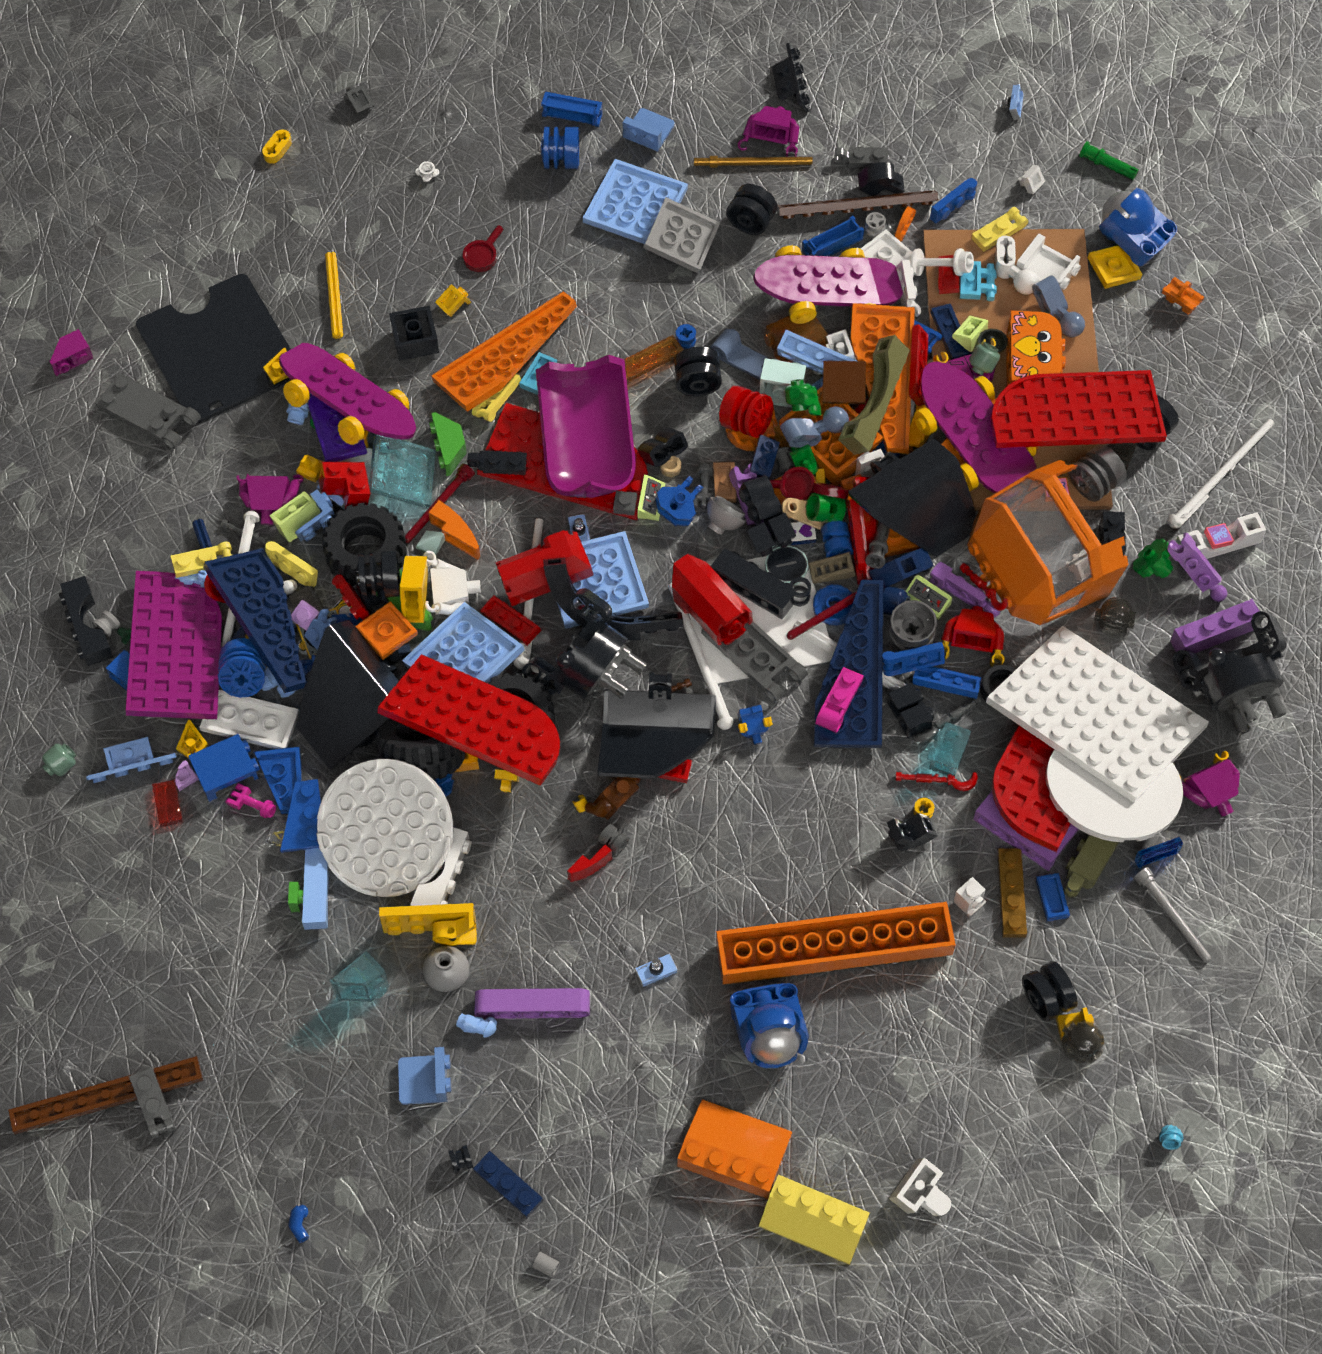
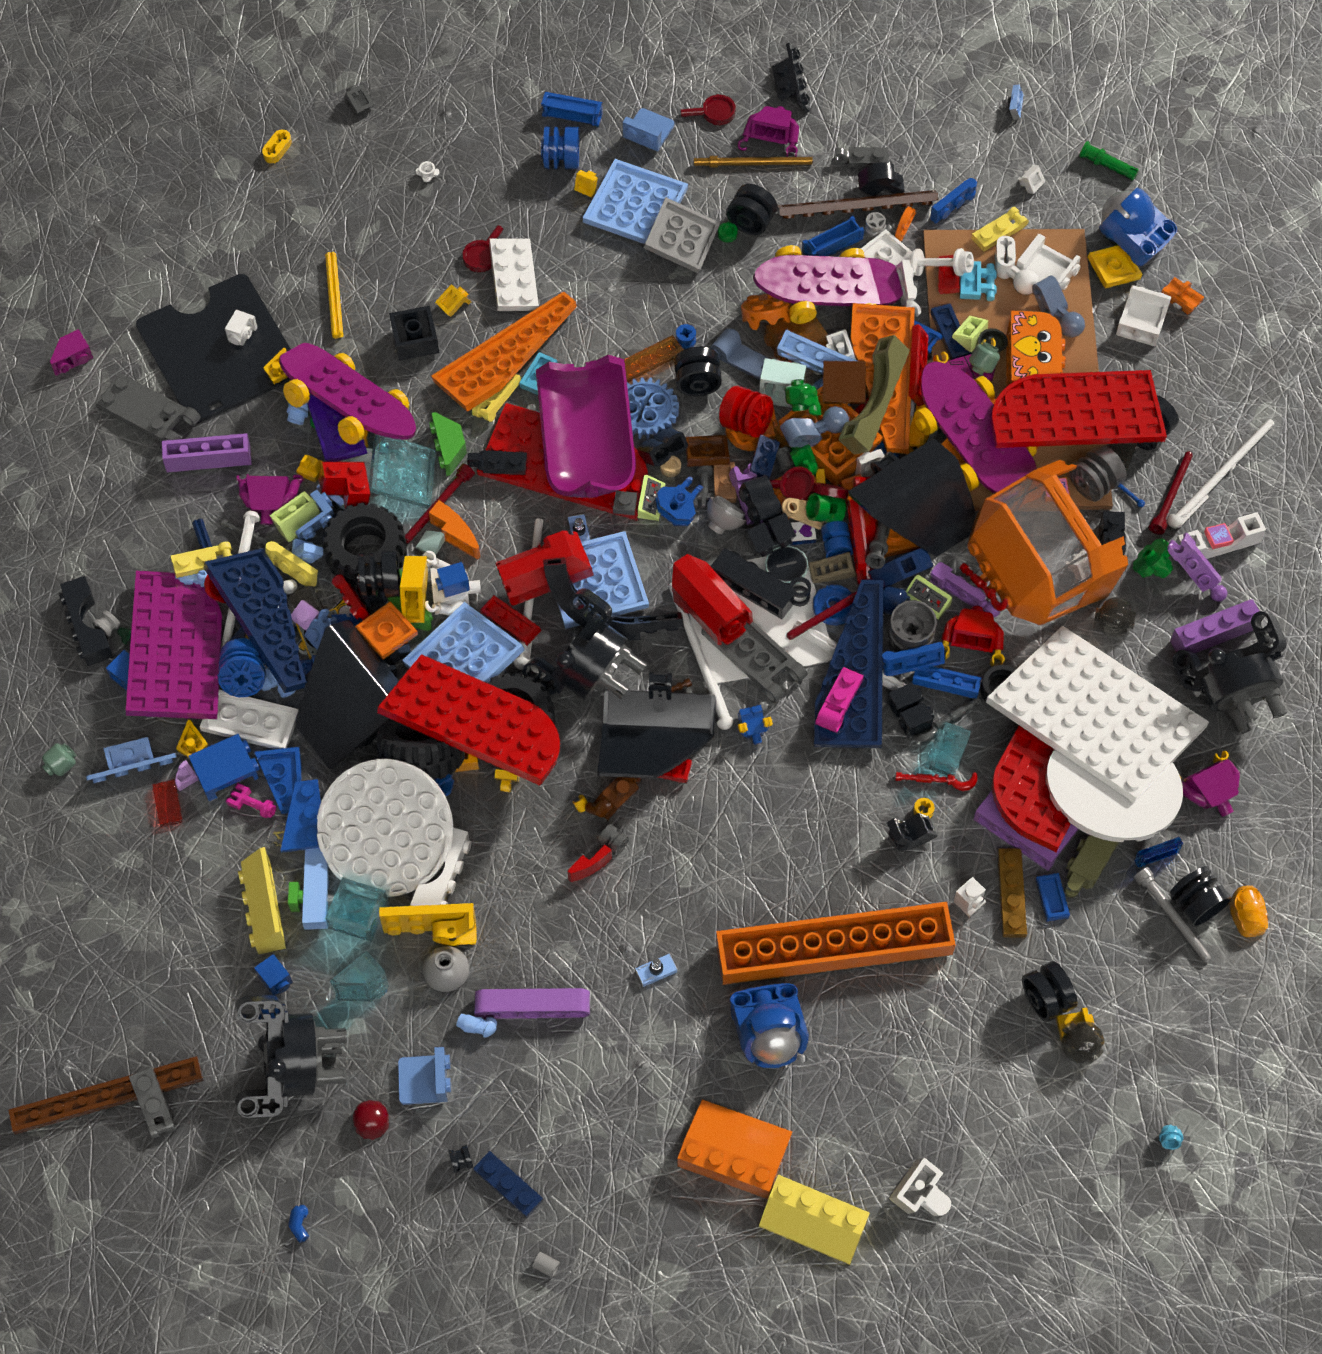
none -> medium lavender brick [162,433,252,472]
none -> white brick [225,310,257,346]
none -> black piece [235,995,347,1118]
none -> light yellow slope [238,847,286,954]
none -> blue brick [254,954,293,996]
none -> light blue bracket [292,538,323,564]
none -> clear light blue brick [325,877,388,942]
none -> dark red hair [353,1100,389,1140]
none -> blue brick [435,562,470,598]
none -> white plate [489,239,539,311]
none -> yellow tile [574,170,598,197]
none -> medium blue gear [627,377,679,439]
none -> dark red piece [680,94,736,125]
none -> reddish brown tile [685,435,730,467]
none -> green tile [718,222,738,243]
none -> orange plate [741,294,792,330]
none -> white panel [1116,285,1171,346]
none -> blue hinge [1118,484,1145,508]
none -> dark red piece [1148,451,1193,535]
none -> black wheel [1168,866,1232,927]
none -> light orange piece [1229,885,1268,938]

